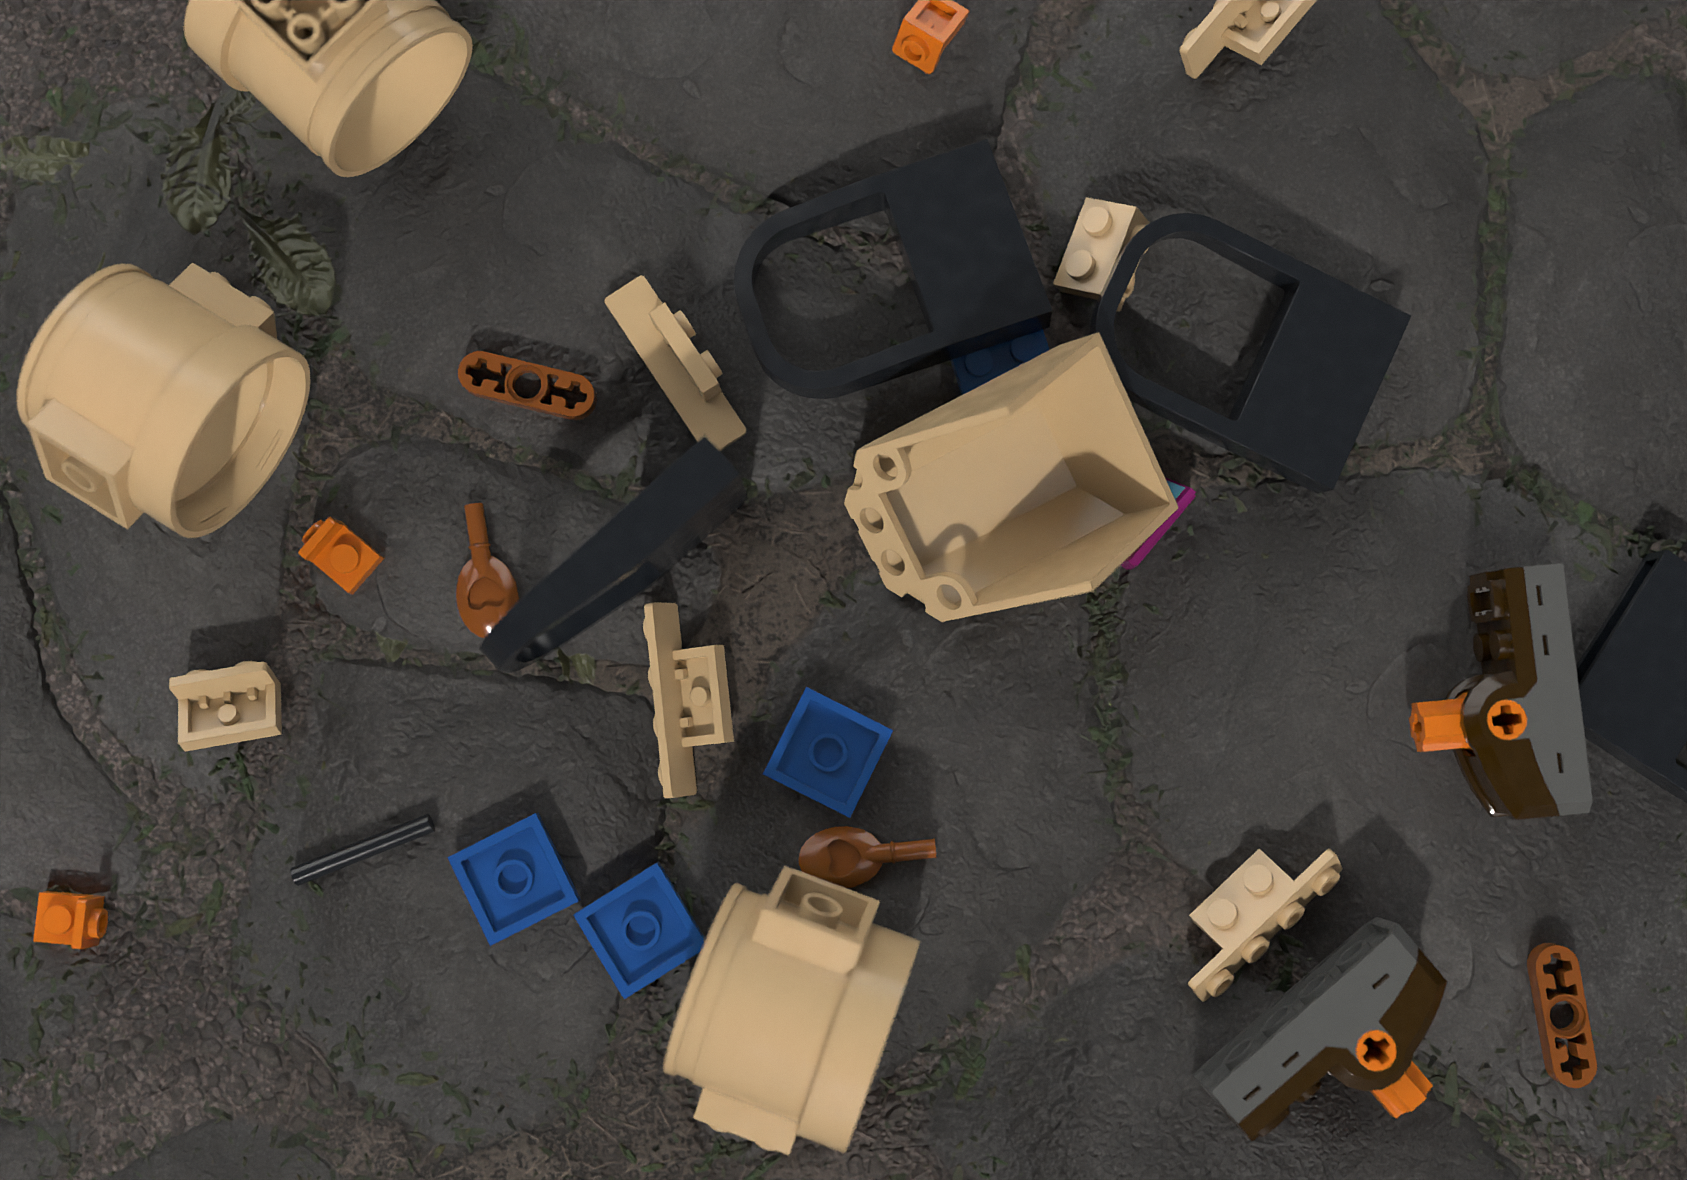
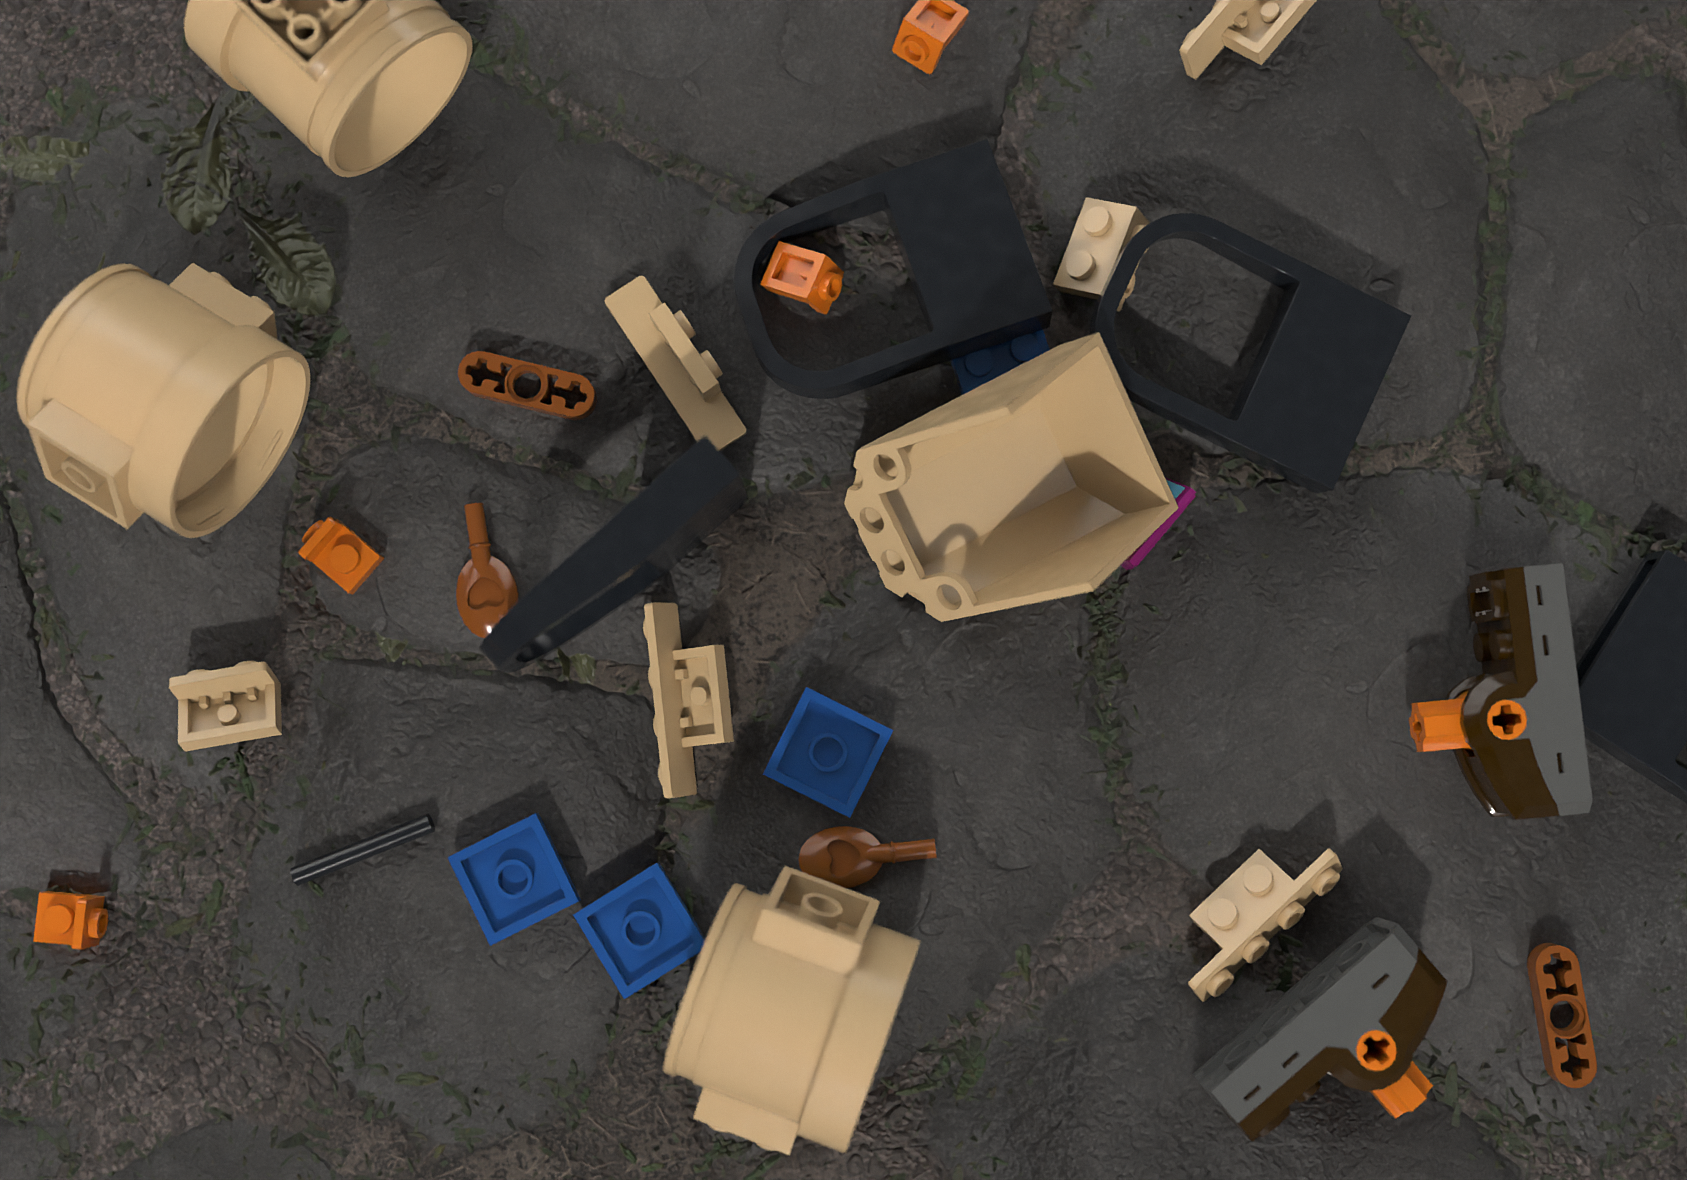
none -> orange bracket [760,241,844,314]

